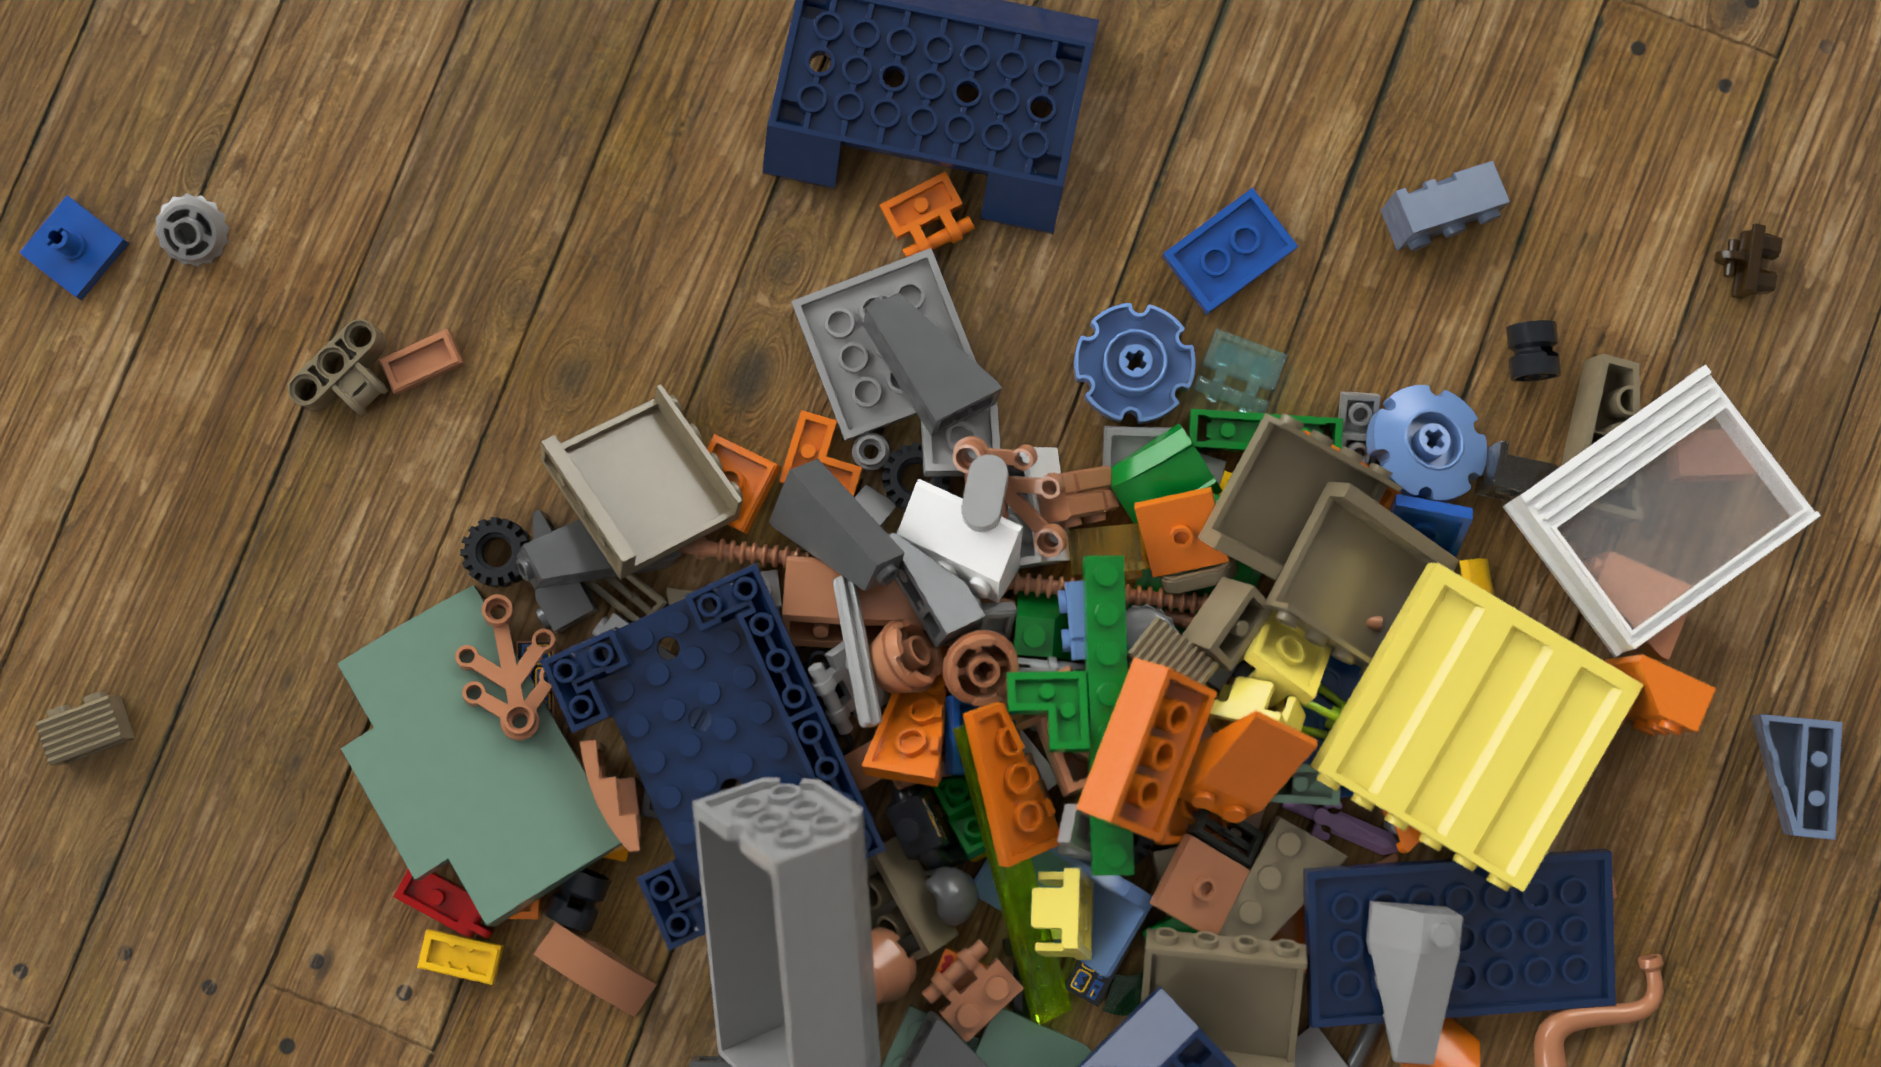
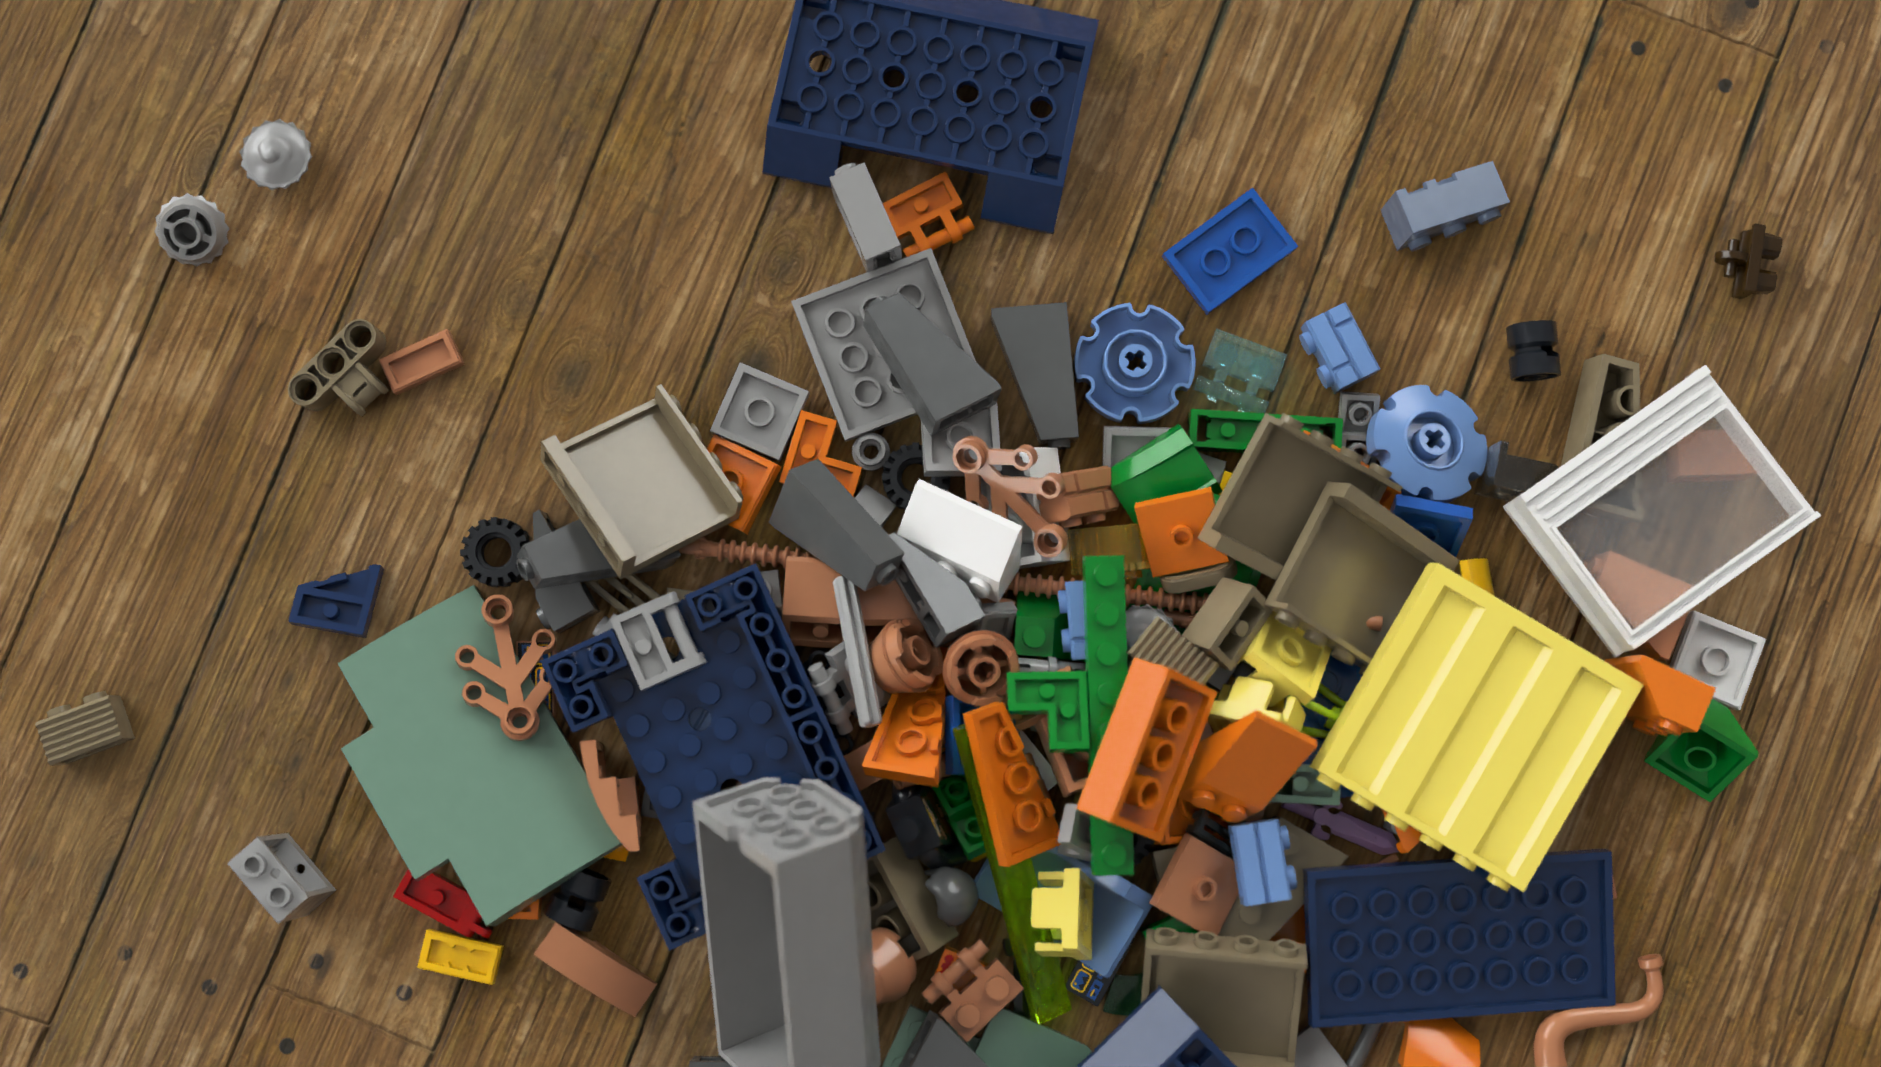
blue tile [19,195,129,300] -> none
light grey tile [961,454,1009,532] -> none
light grey wedge [1366,901,1463,1065] -> none
sand blue wedge [1751,714,1843,840] -> none
none -> light grey window [227,833,336,924]
none -> light grey piece [239,118,312,190]
none -> dark blue wing [288,564,384,638]
none -> light grey plate [610,591,707,692]
none -> light grey plate [710,362,810,462]
none -> light grey window [829,162,902,272]
none -> dark grey slope [991,302,1079,450]
none -> medium blue brick [1228,818,1297,906]
none -> medium blue brick [1299,302,1380,394]
none -> green slope [1644,698,1758,802]
none -> white plate [1669,610,1766,710]

